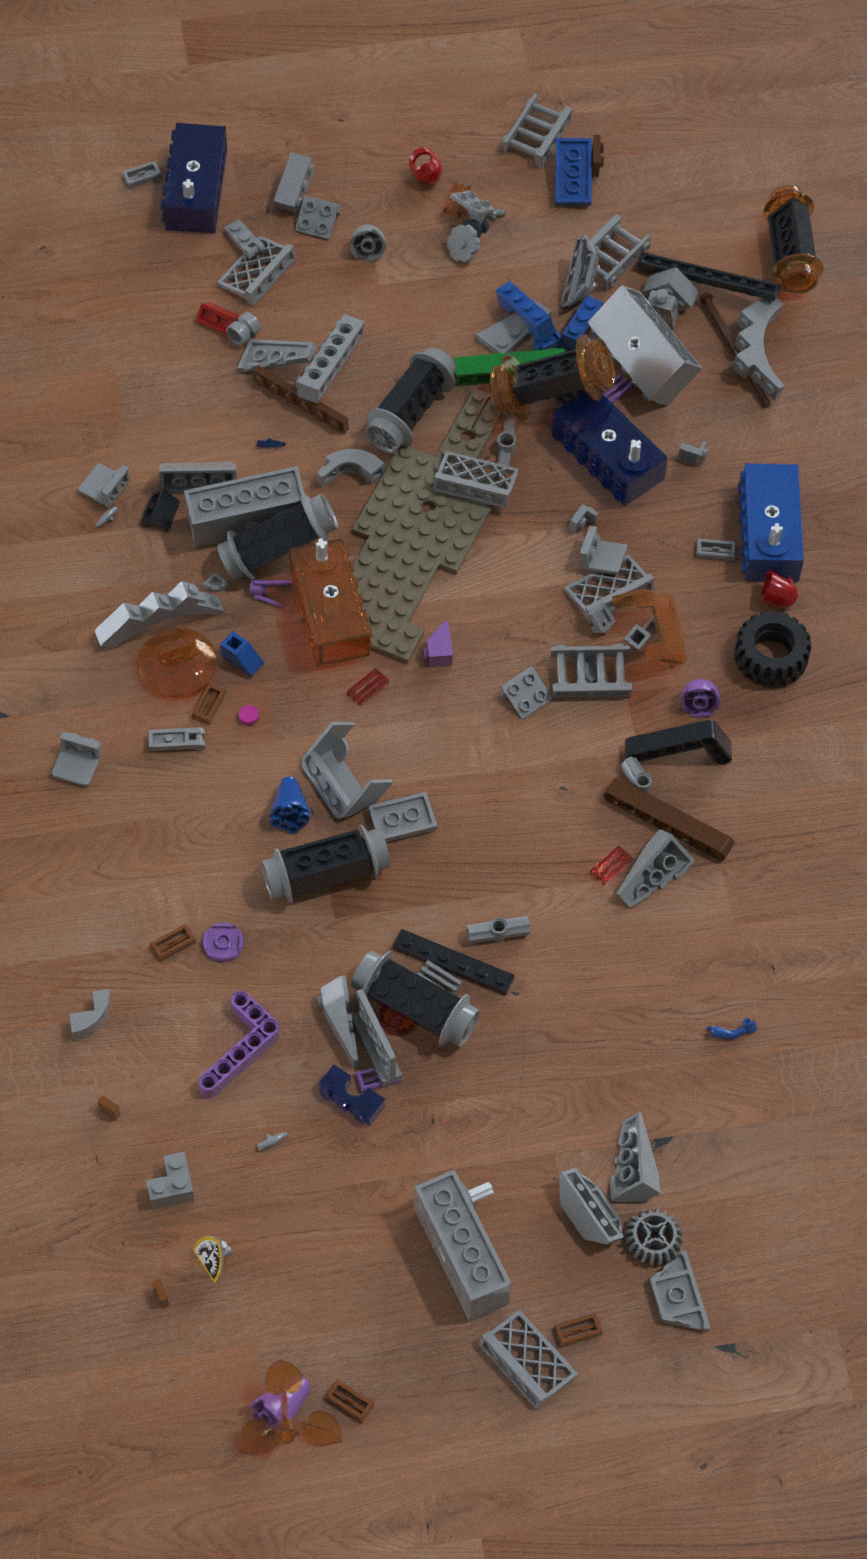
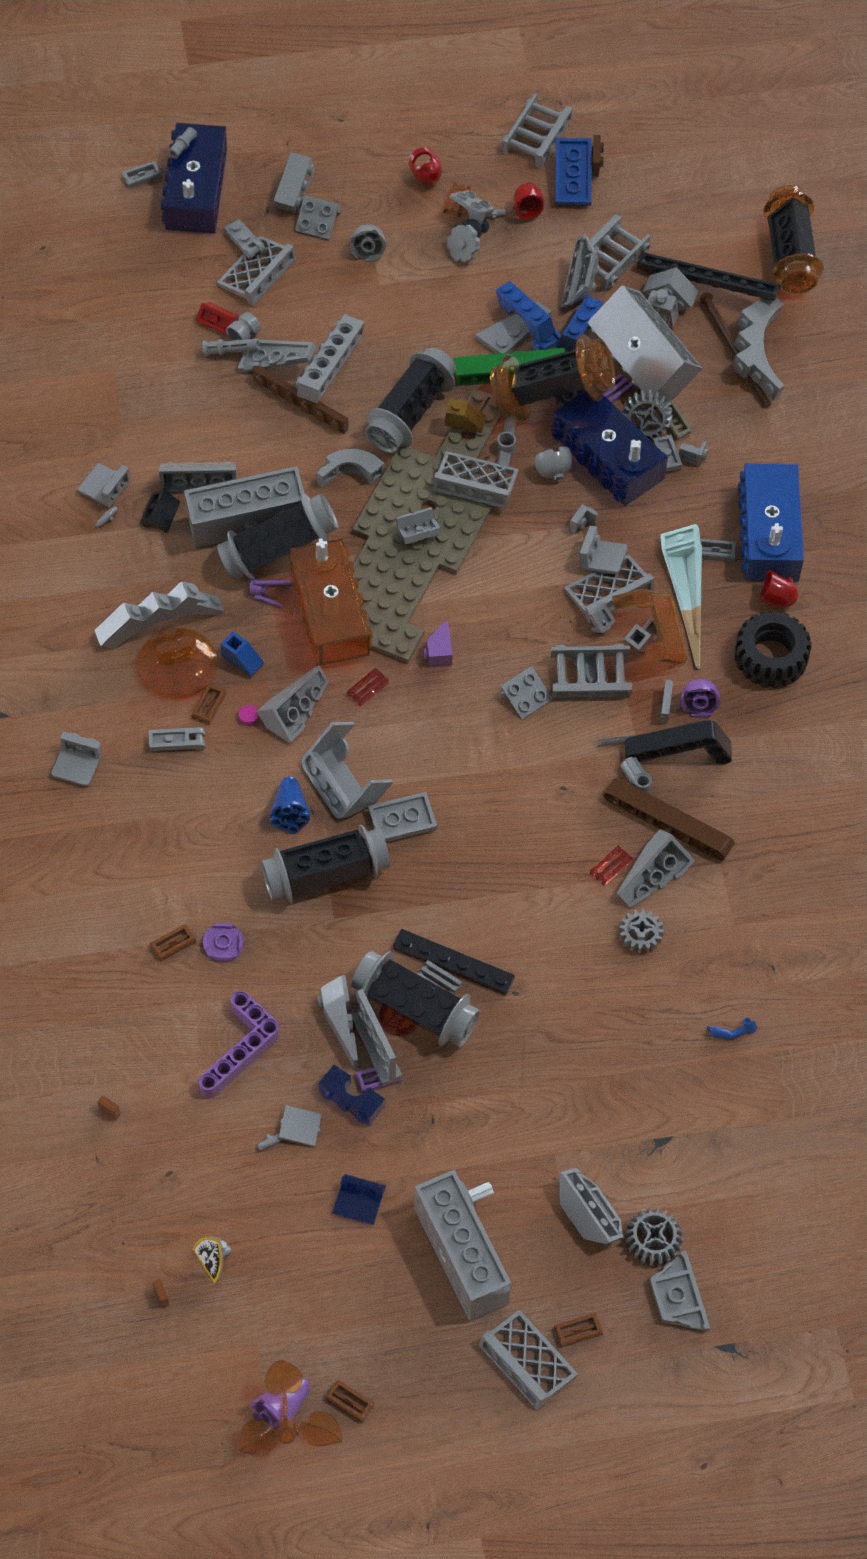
light grey brick [70,989,111,1041] -> none
light grey brick [146,1152,194,1210] -> none
light grey tile [202,572,229,592] -> none
clear blue helmet [257,438,286,448] -> none
light grey piece [467,916,531,944] -> none
light grey wedge [610,1112,660,1202] -> none
none -> light grey pin [168,127,197,159]
none -> light grey pin [202,338,260,357]
none -> light grey wedge [257,665,329,742]
none -> light grey piece [278,1105,322,1147]
none -> clear blue hinge [332,1174,386,1225]
none -> light grey bracket [396,507,441,544]
none -> pearl gold slope [445,398,486,433]
none -> red piece [513,182,544,221]
none -> light grey cylinder [534,447,572,481]
none -> light grey piece [594,734,642,746]
none -> light grey gear [619,909,664,953]
none -> light grey gear [622,390,673,440]
none -> light grey plate [653,435,682,473]
none -> dark tan slope [655,400,693,439]
none -> light aqua plate [660,524,702,670]
none -> light grey tile [660,680,673,724]

